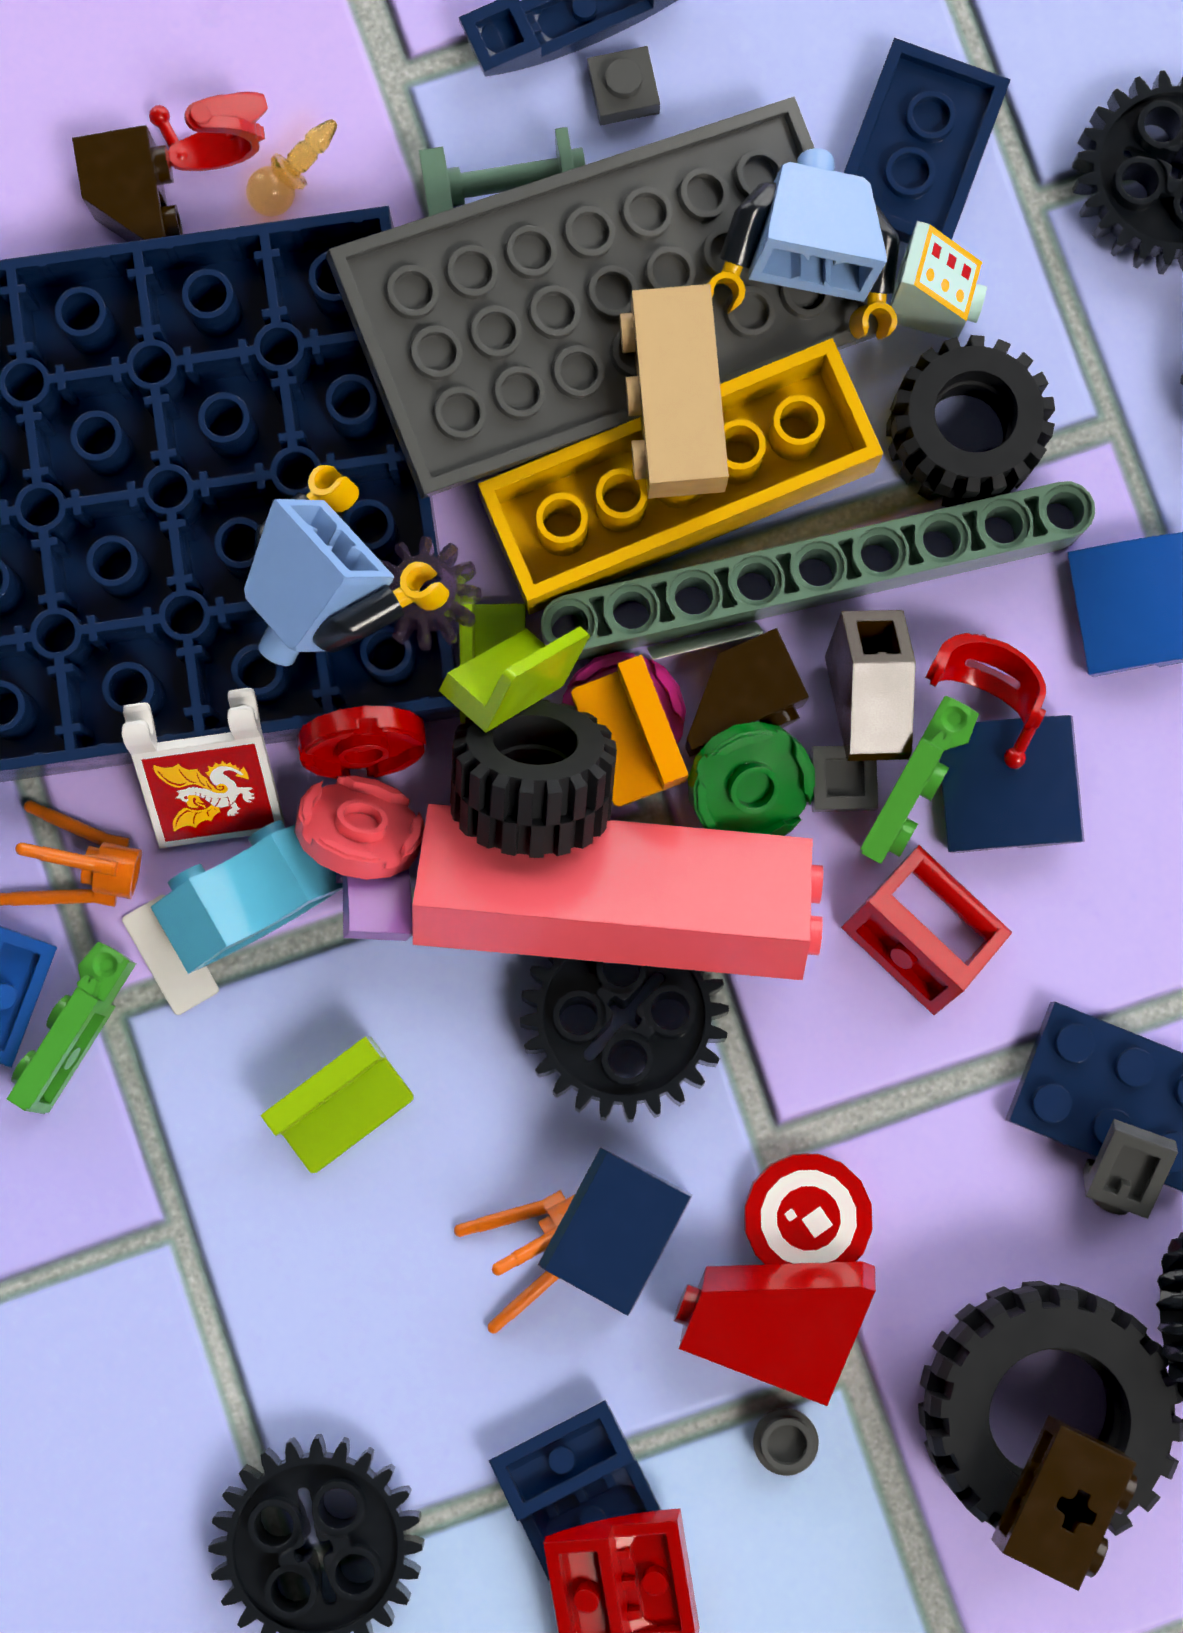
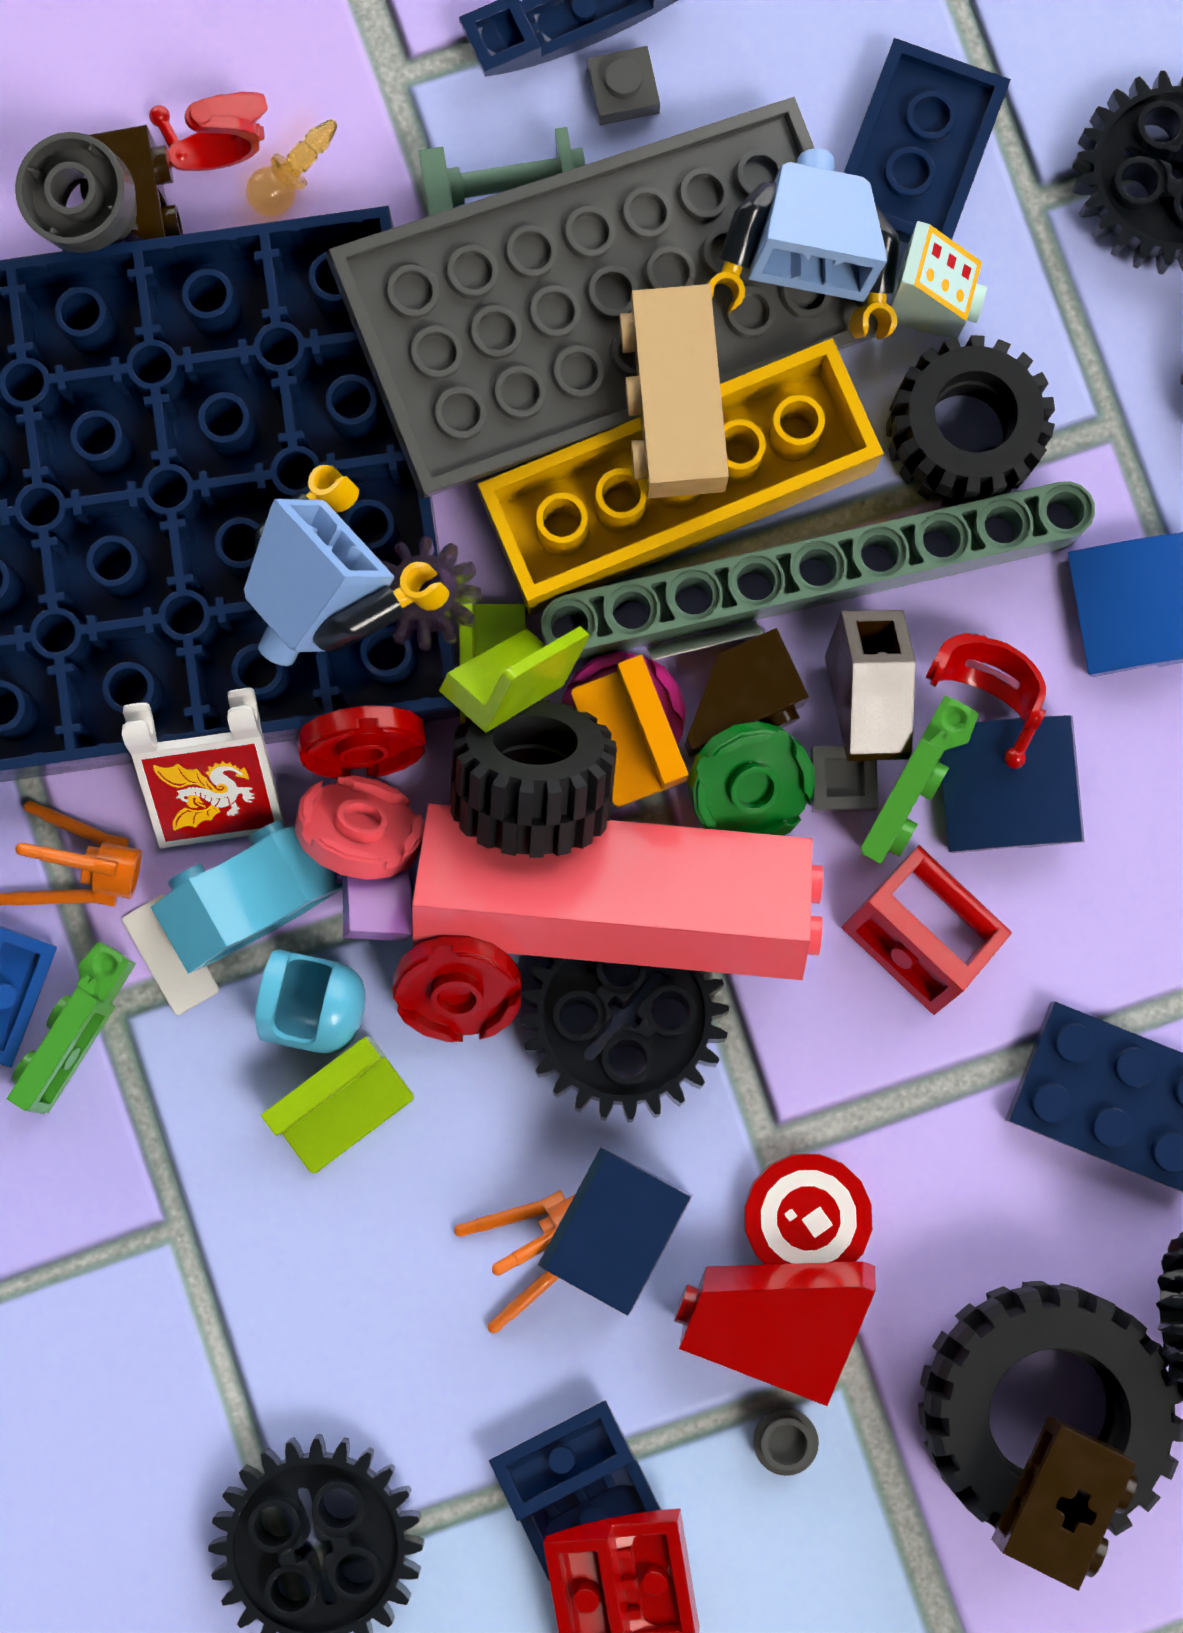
dark grey bracket [1083,1119,1178,1219] -> none
none -> dark grey piece [15,132,139,253]
none -> medium azure helmet [255,949,366,1053]
none -> red tile [392,936,521,1042]

